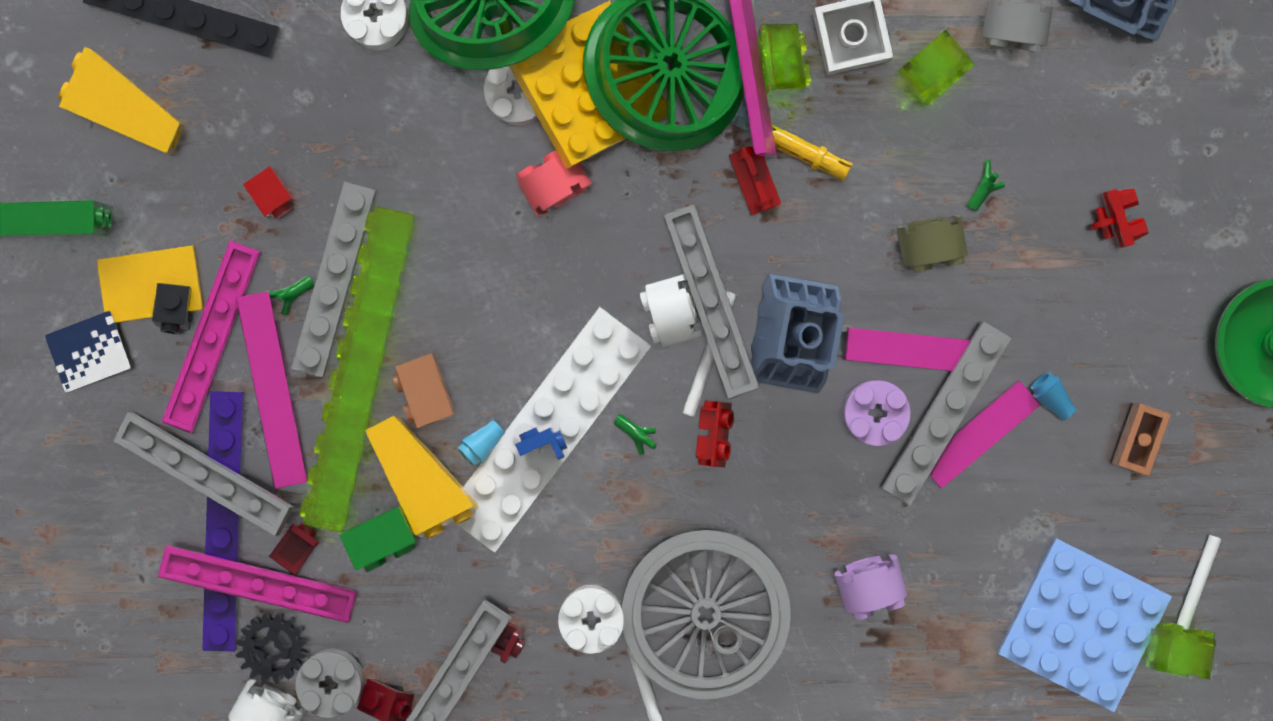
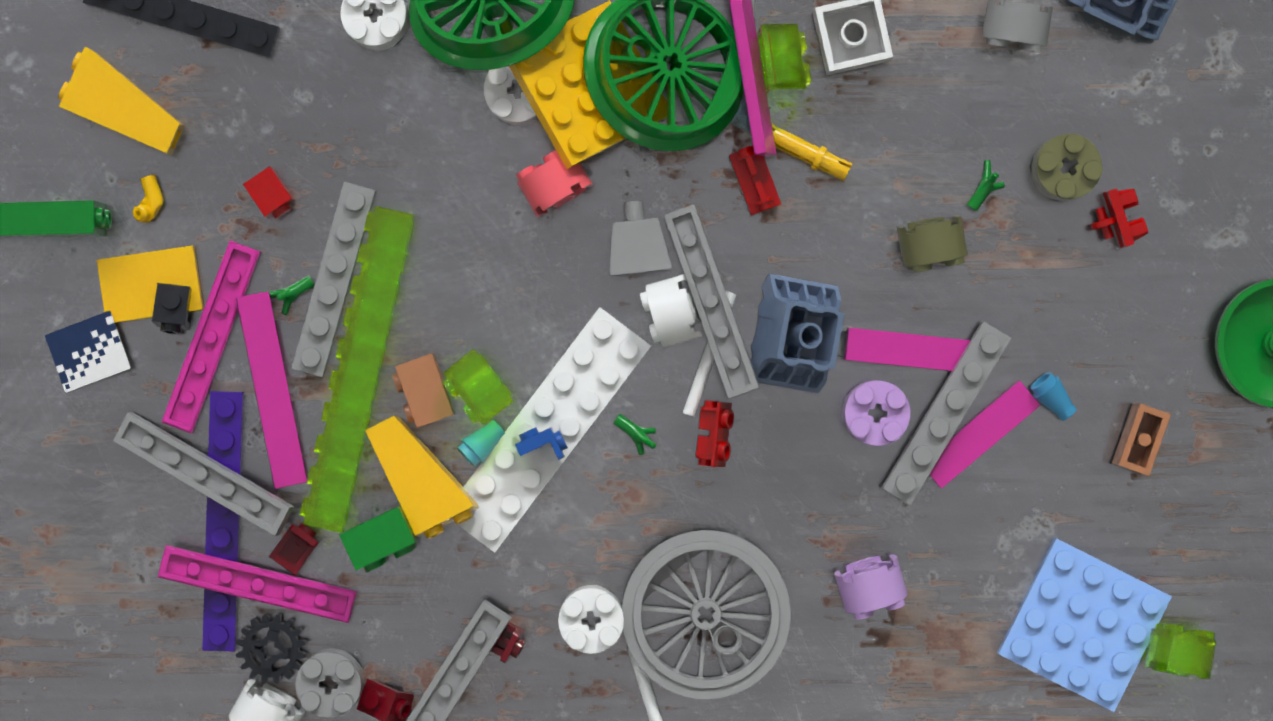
clear neon green brick [897,29,975,105] -> none
white bar [1176,535,1222,630] -> none
none -> yellow arm [132,174,163,223]
none -> clear neon green brick [442,349,516,425]
none -> light grey torso [610,200,672,277]
none -> olive brick [1031,134,1103,201]

